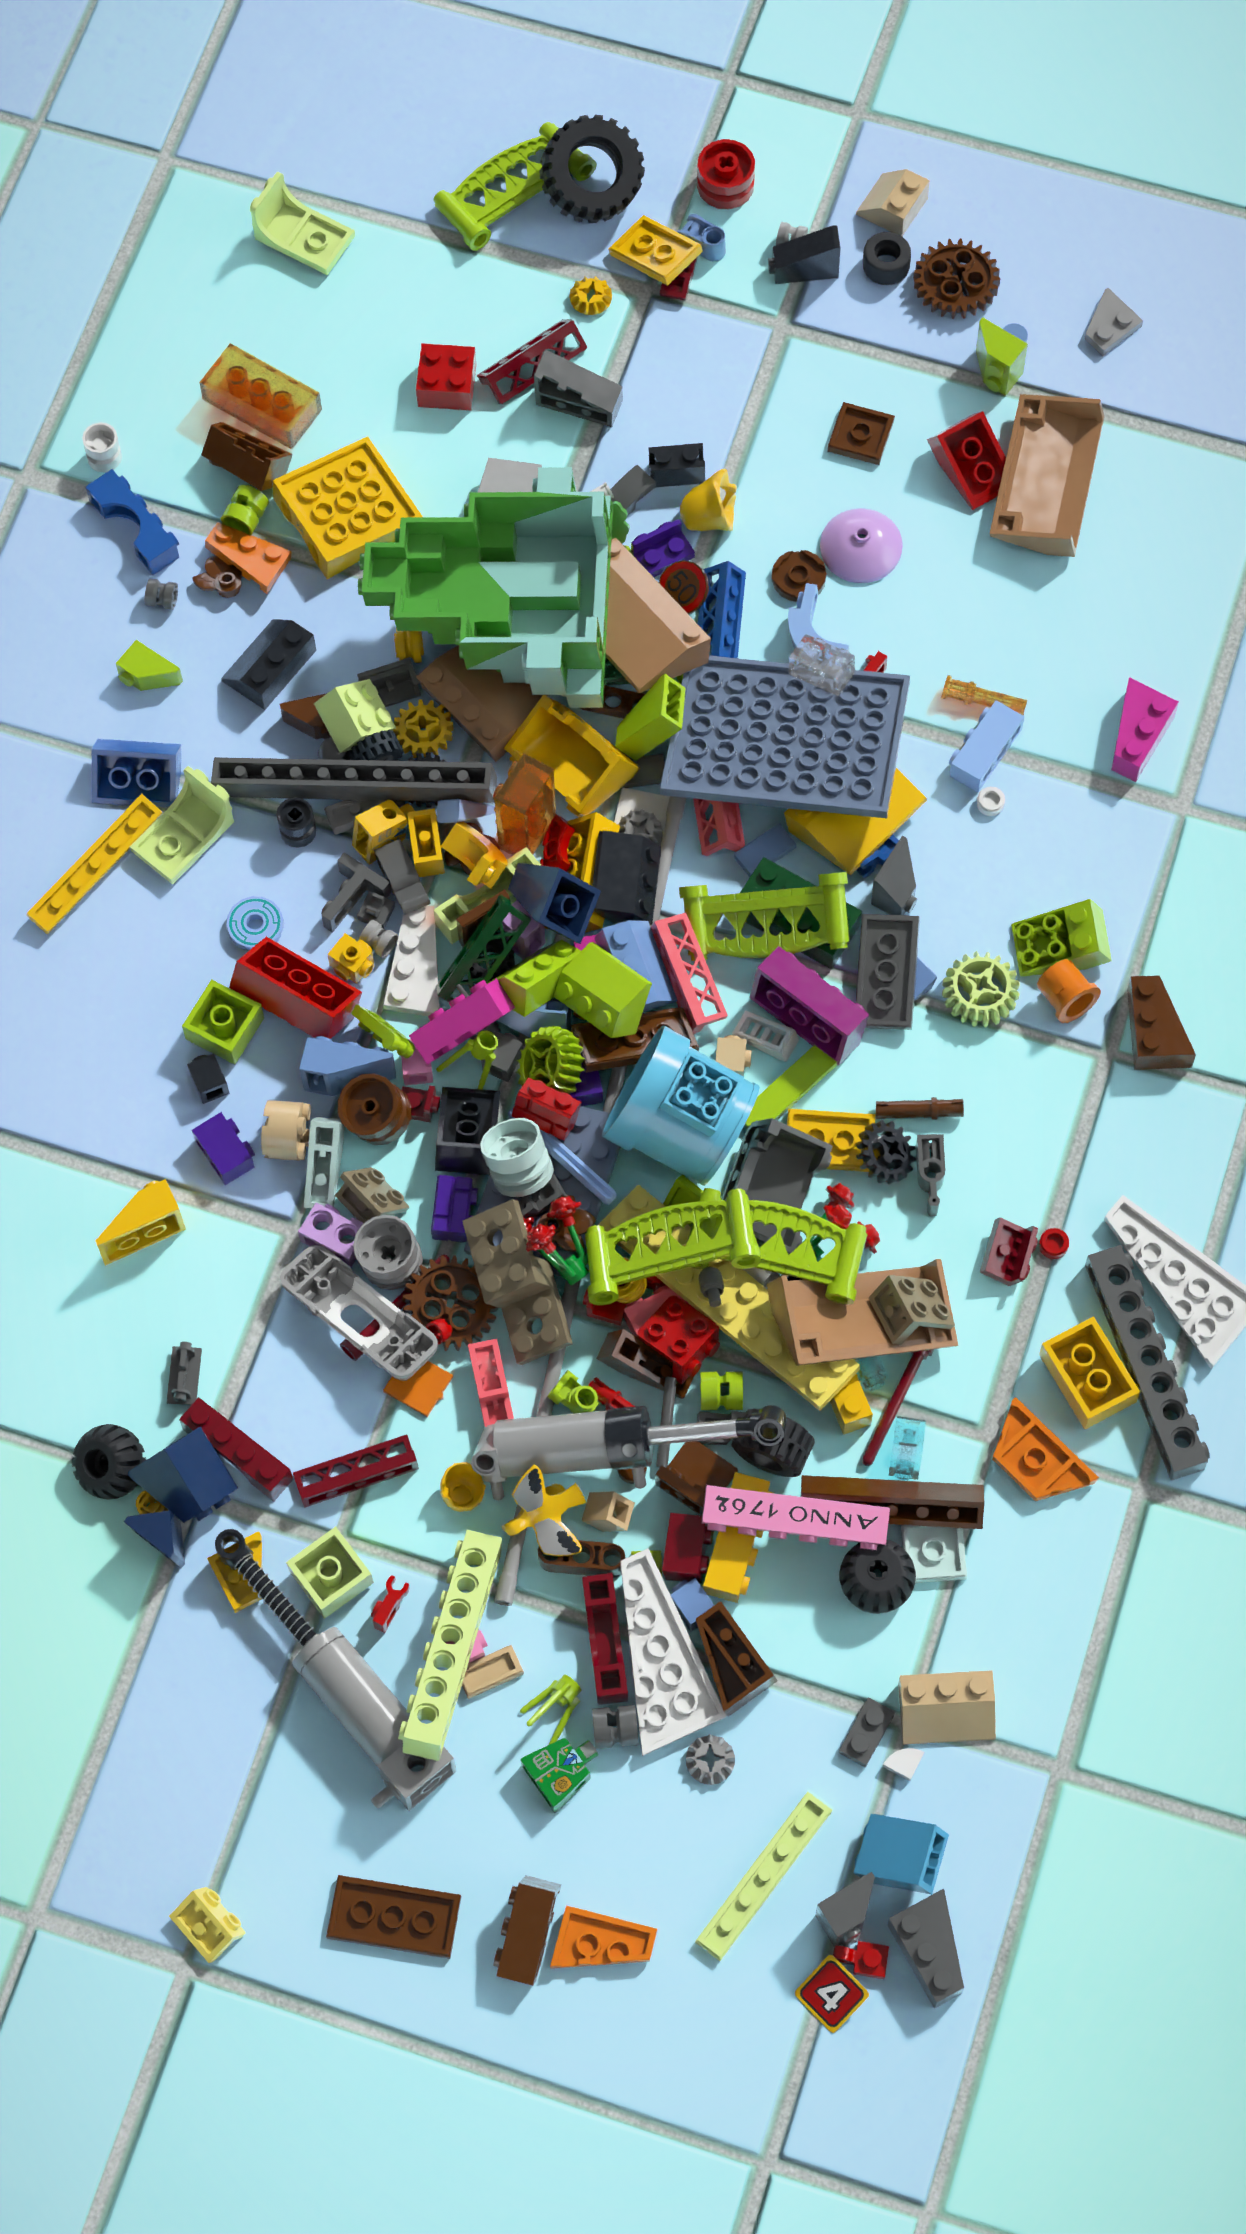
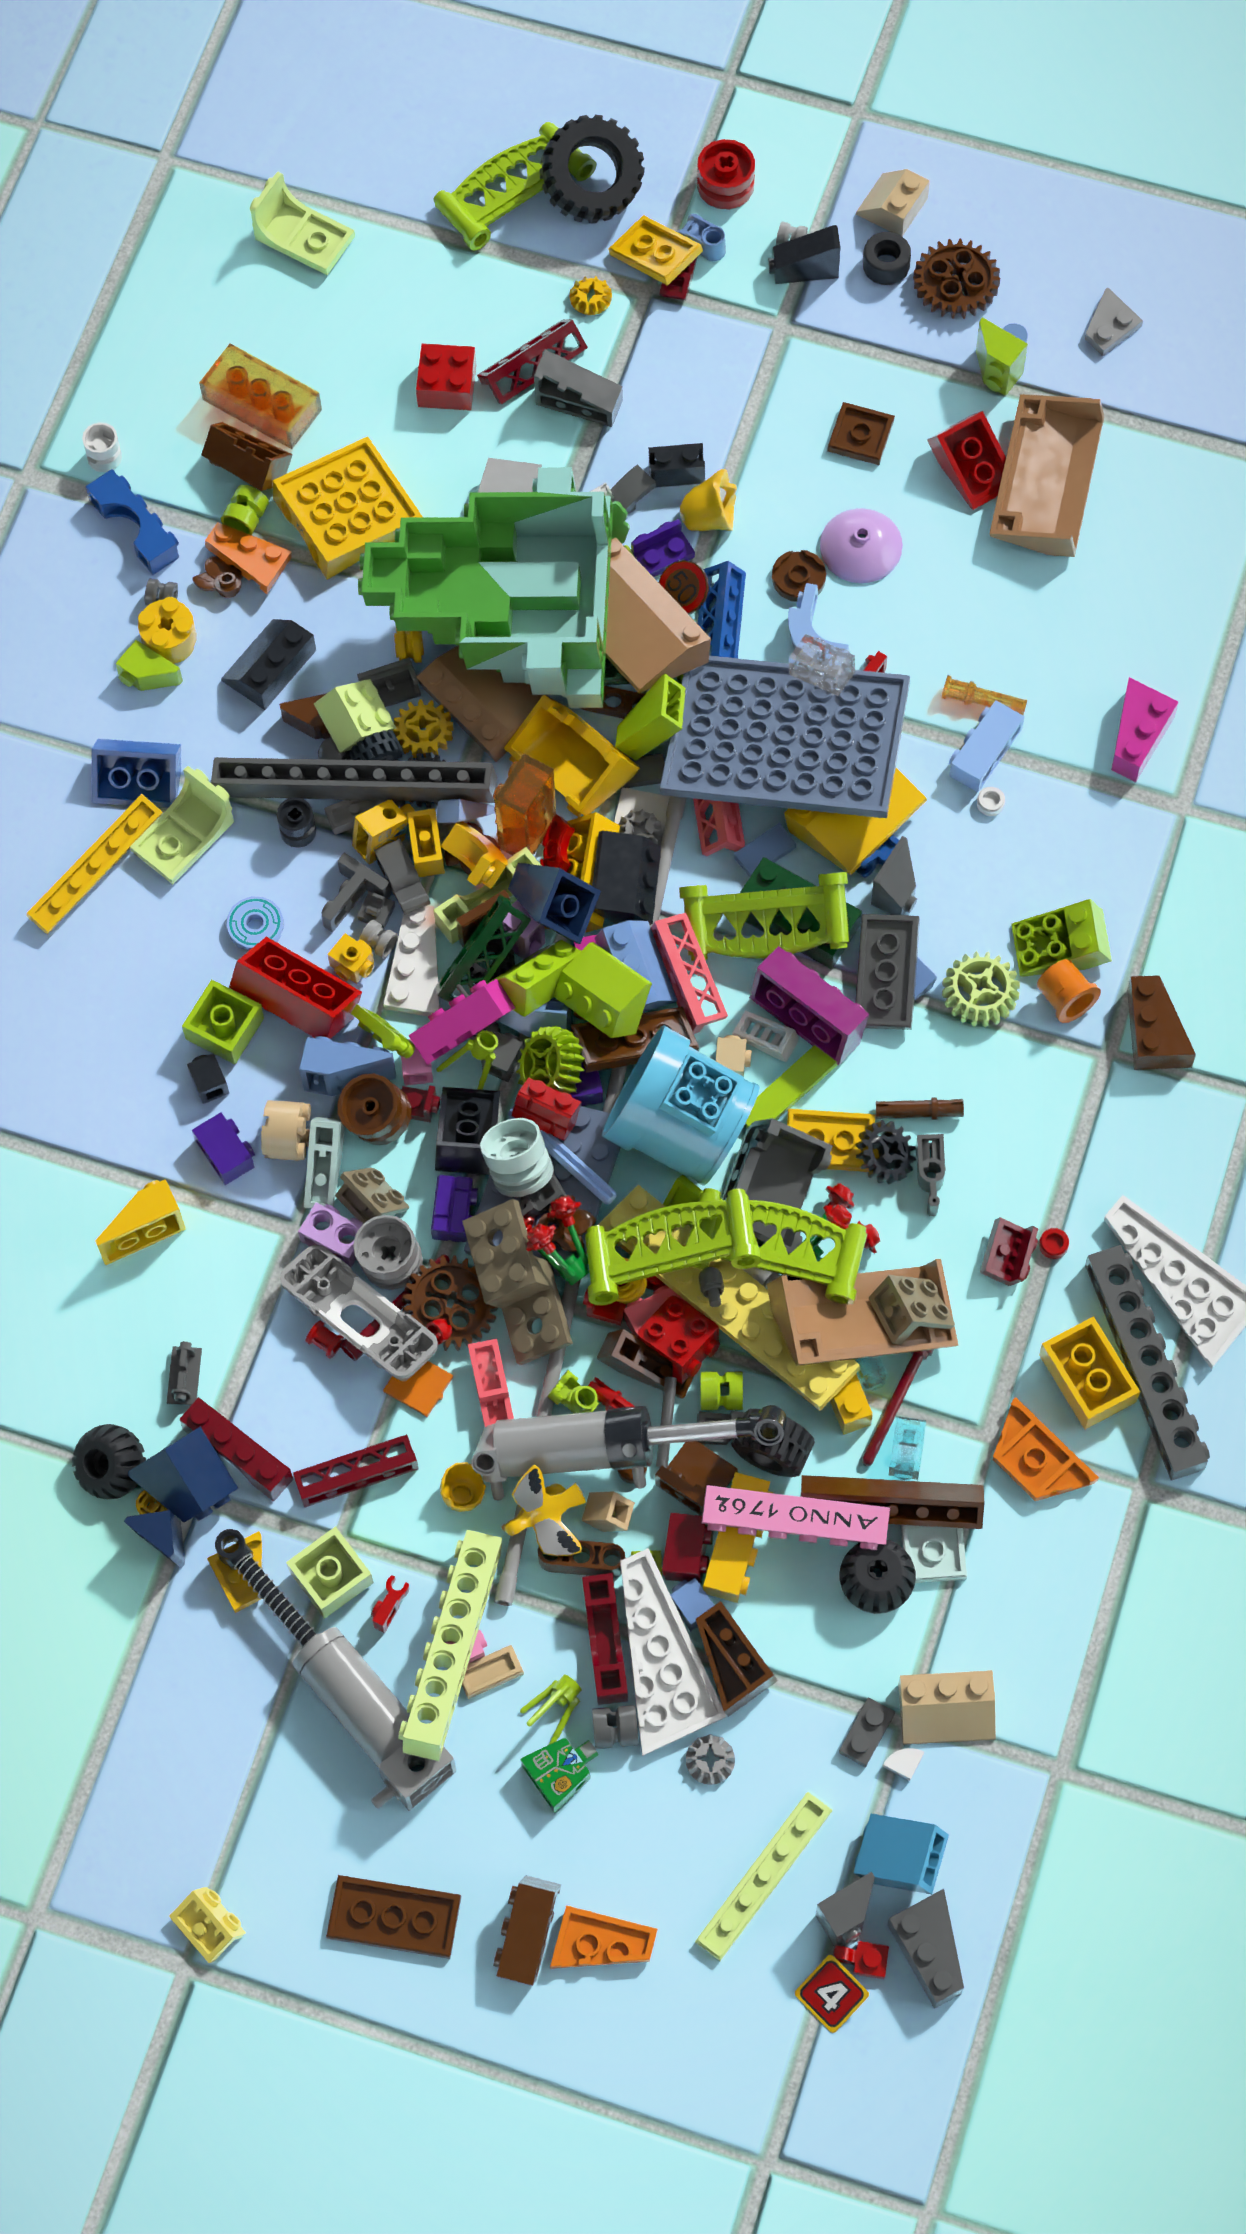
none -> yellow brick [138,597,197,664]
none -> red bush [305,1320,345,1359]

